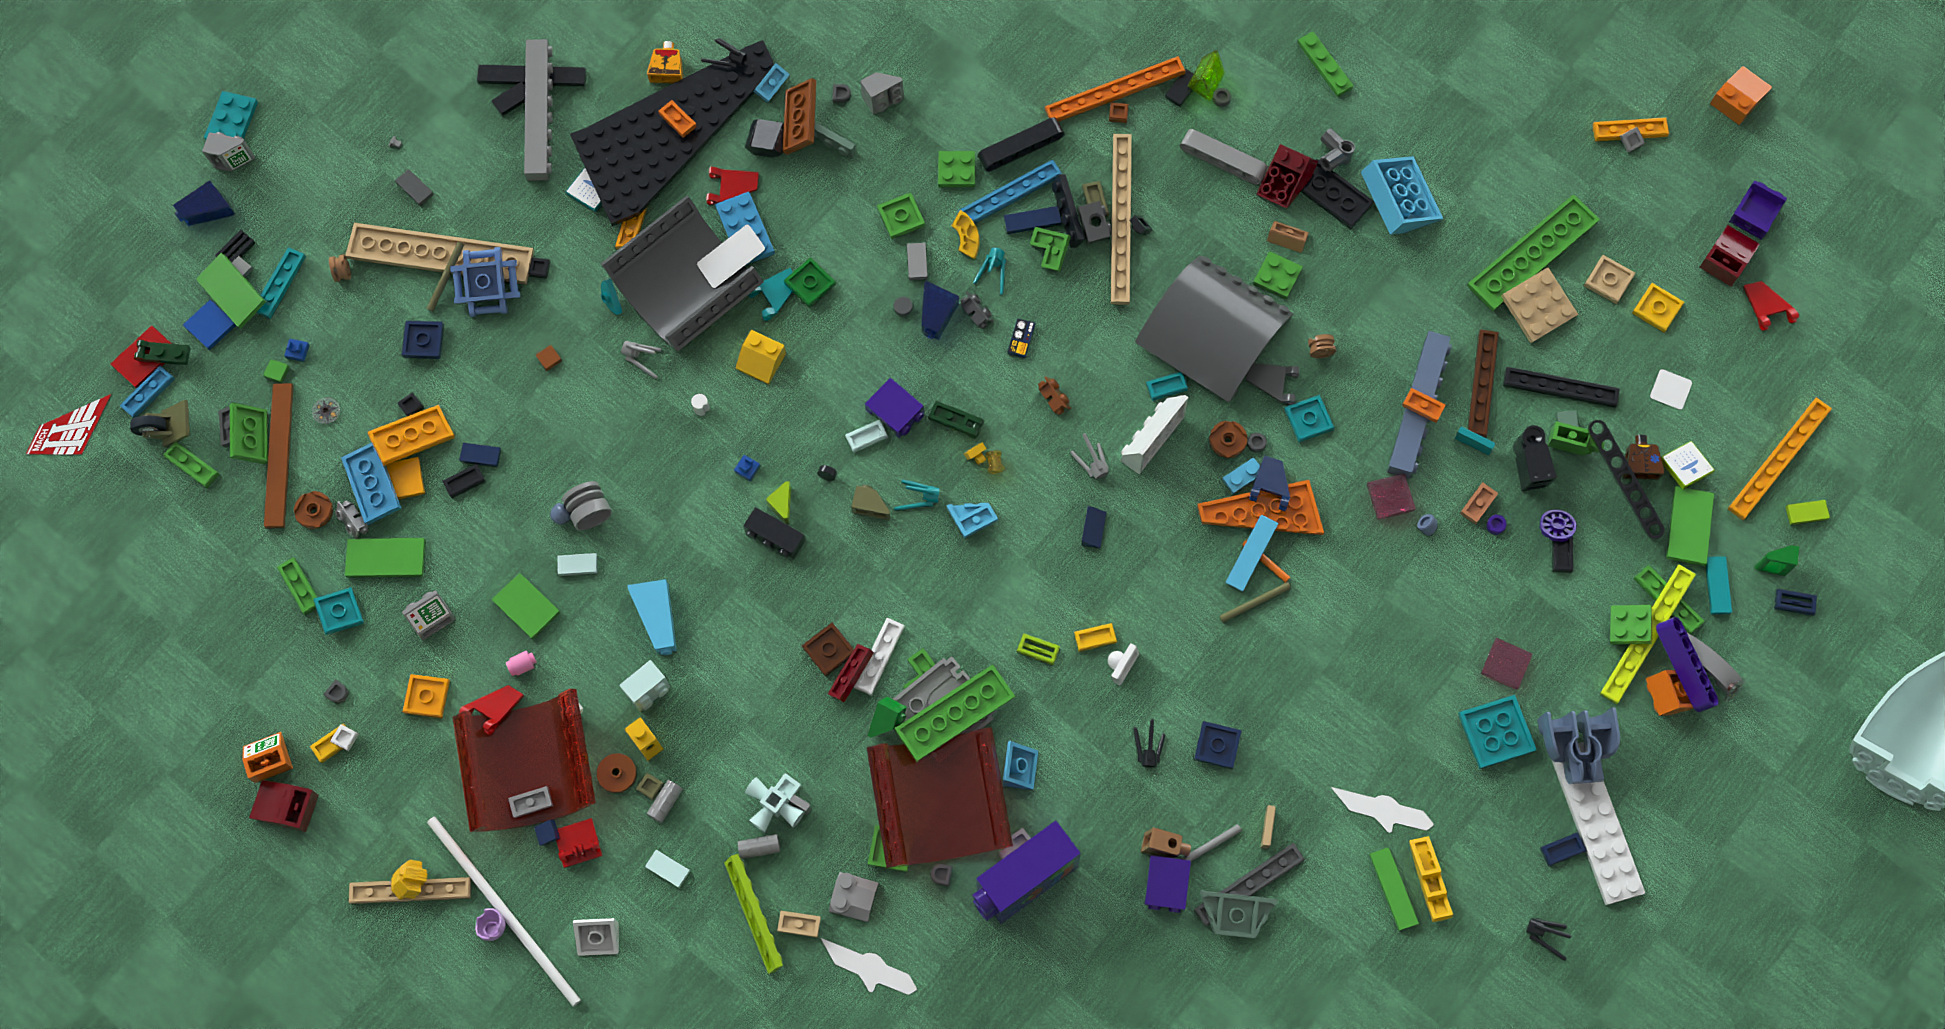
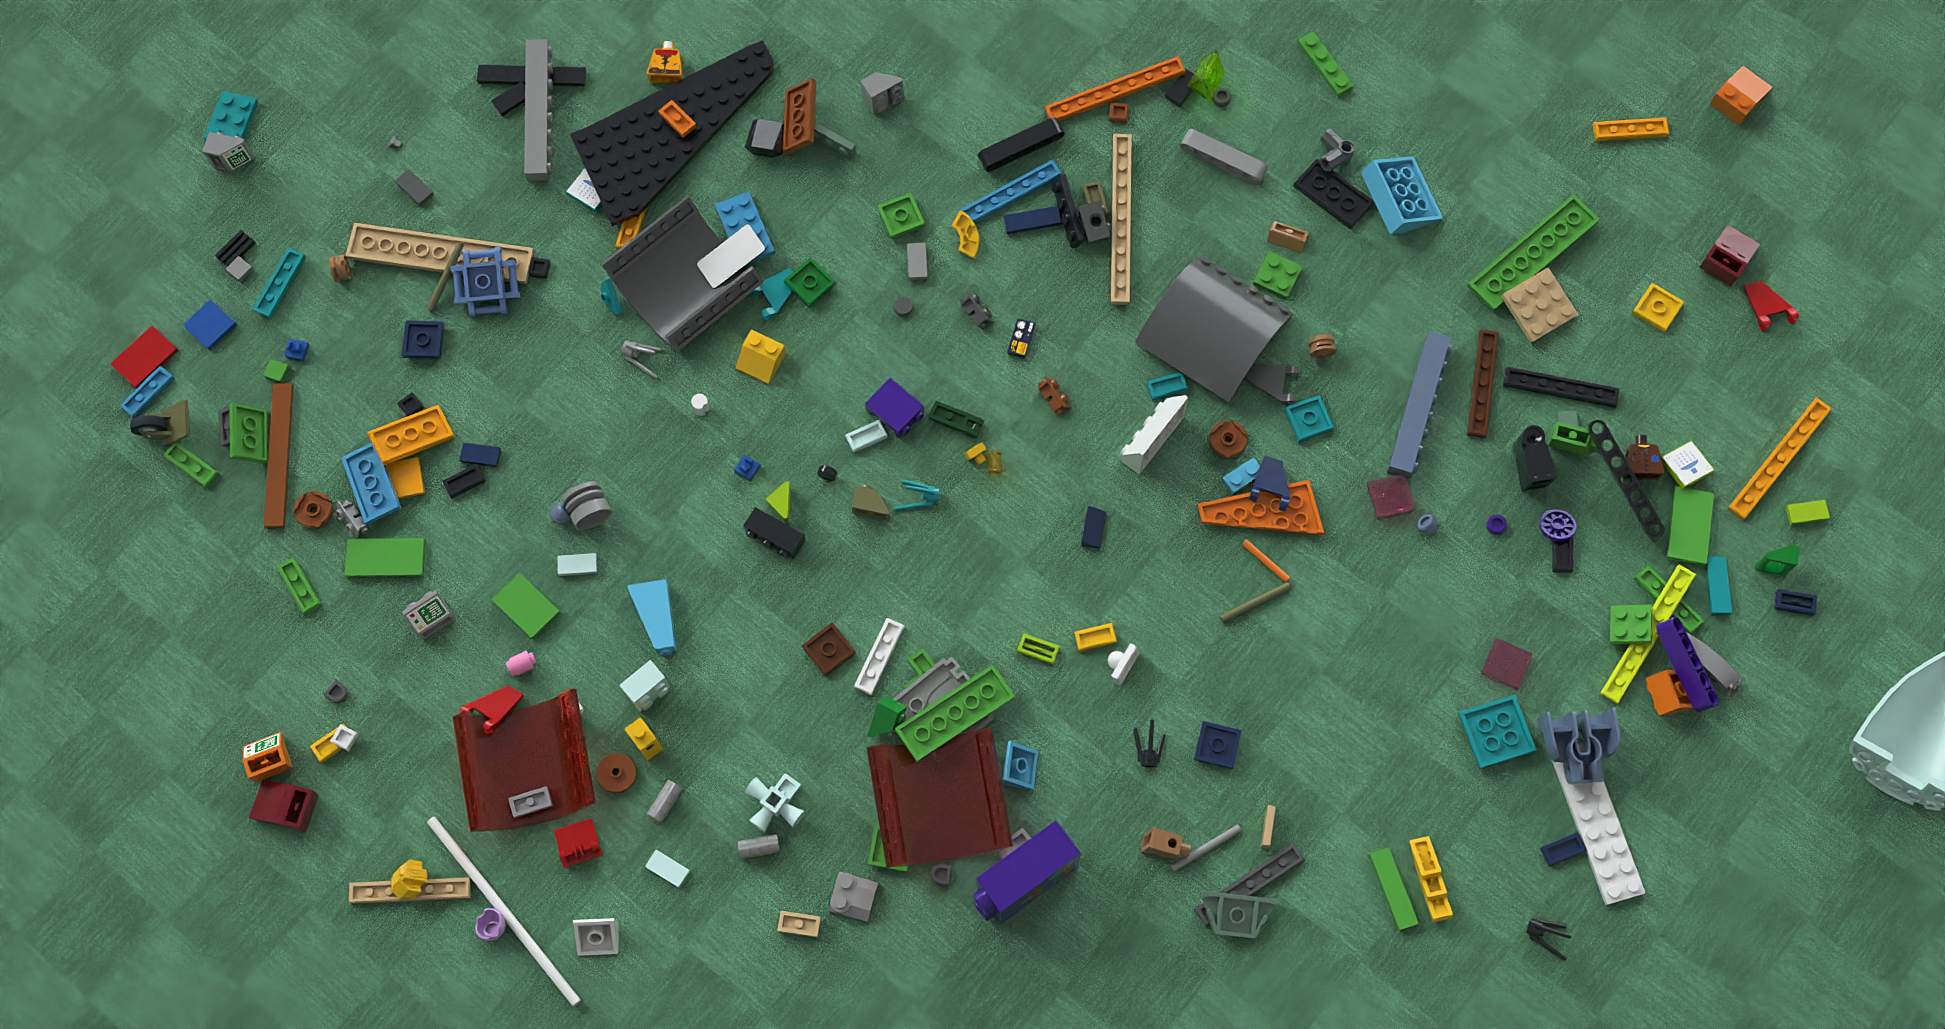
sticker [26,394,111,455] -> none
dark green plate [134,340,191,365] -> none
clear blue slope [173,180,235,226] -> none
bright green tile [196,253,266,328] -> none
clear piece [312,397,340,424] -> none
teal tile [313,587,364,636] -> none
light orange tile [402,674,450,718] -> none
dark blue tile [534,820,560,846] -> none
dark orange tile [536,345,562,371] -> none
olive tile [636,773,664,800] -> none
black plant [701,38,747,69] -> none
red flag [706,167,759,205] -> none
lime plate [724,854,783,974] -> none
medium azure plate [753,63,790,103] -> none
light grey tile [790,795,811,815] -> none
white sticker [821,938,917,995] -> none
dark red plate [828,644,874,702] -> none
dark grey tile [832,84,851,103] -> none
clear blue slope [921,281,959,340] -> none
bright green plate [938,151,975,187] -> none
medium azure wing [947,503,998,539] -> none
teal plant [973,248,1006,295] -> none
bright green plate [1030,227,1071,272] -> none
light grey plant [1070,433,1109,479] -> none
black plate [1129,215,1153,235] -> none
dark purple panel [1144,855,1191,913] -> none
medium azure tile [1225,515,1278,592] -> none
dark grey tile [1247,433,1267,453] -> none
dark red slope [1256,144,1318,209] -> none
white sticker [1331,787,1434,833] -> none
orange plate [1402,388,1446,423] -> none
teal tile [1454,427,1495,455] -> none
nougat plate [1460,482,1498,525] -> none
tan tile [1584,255,1635,304] -> none
light grey tile [1620,127,1645,152] -> none
white sticker [1650,369,1692,409] -> none
dark purple panel [1729,181,1787,240] -> none

